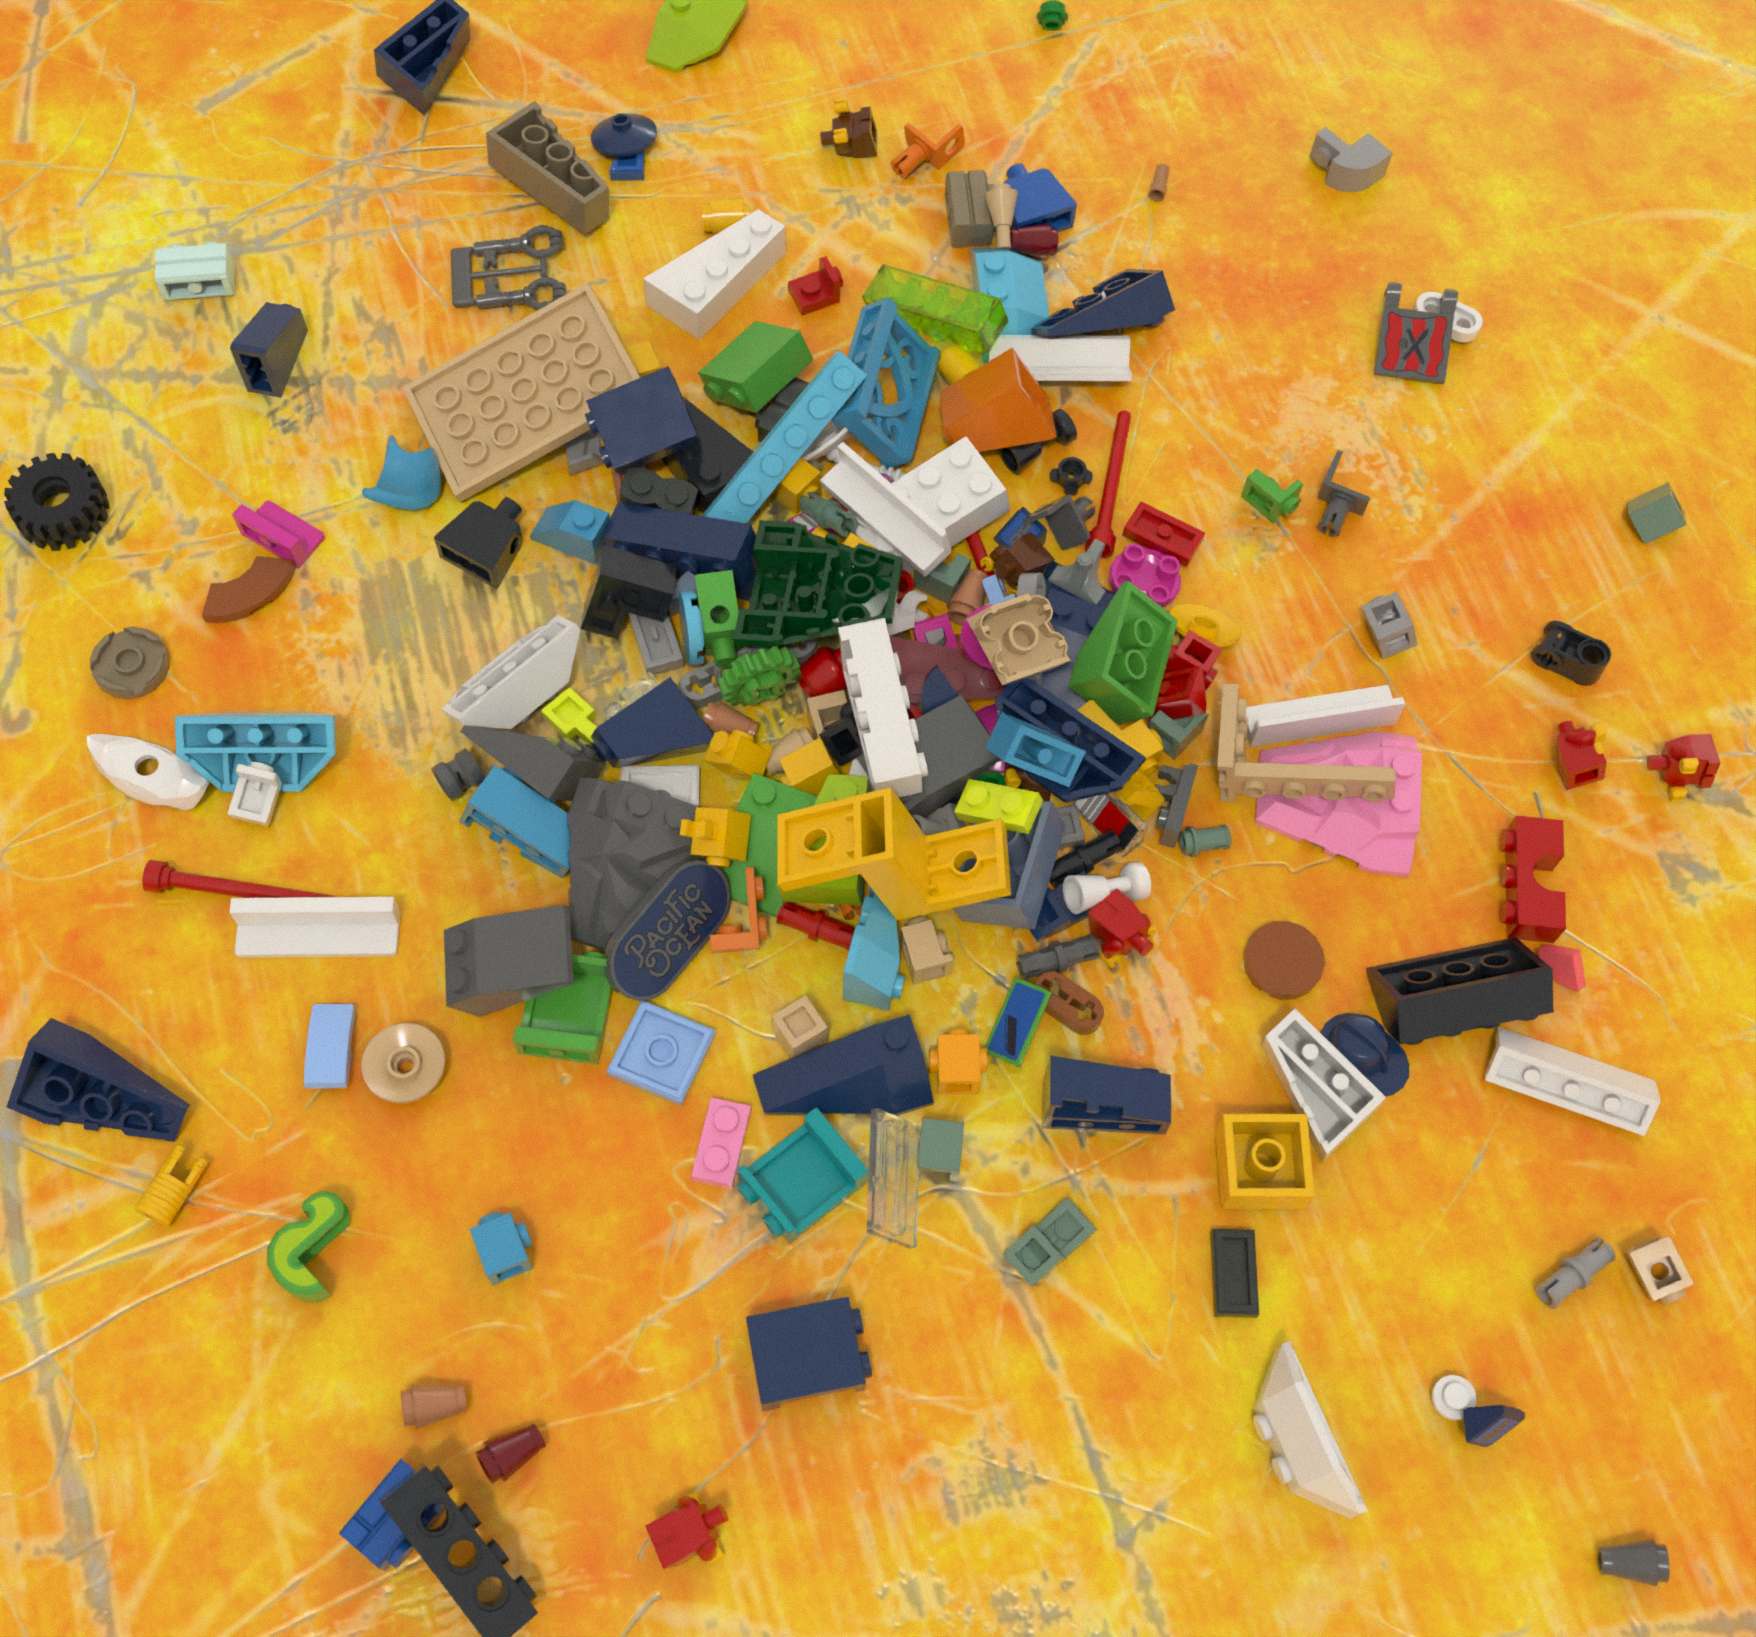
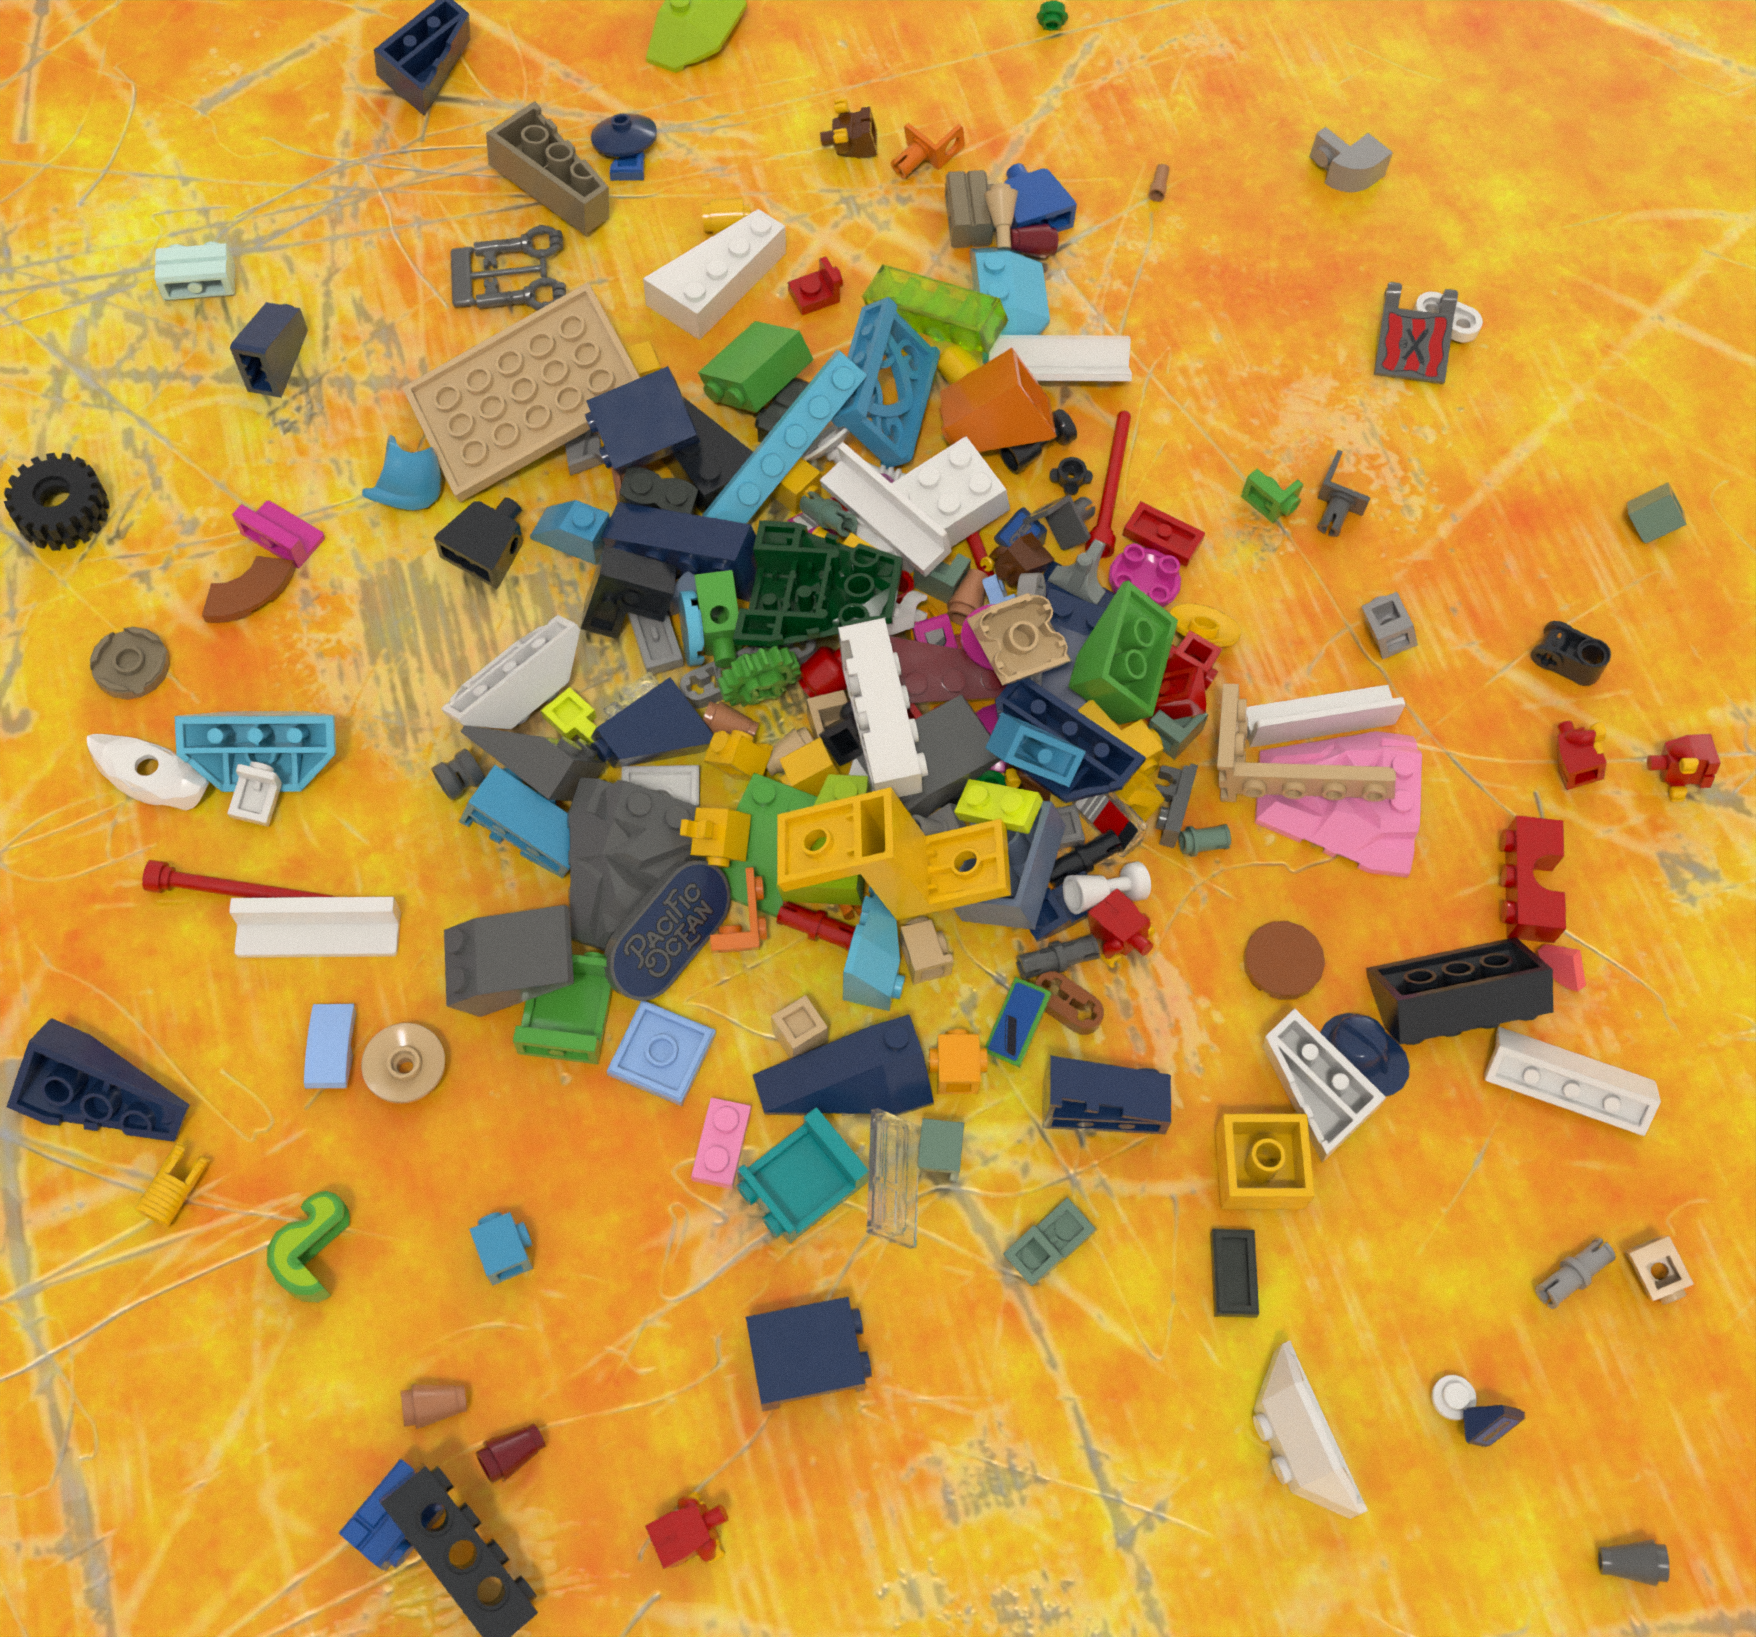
dark blue tile [921,665,958,714] -> none
dark blue wedge [1031,269,1175,337] -> none

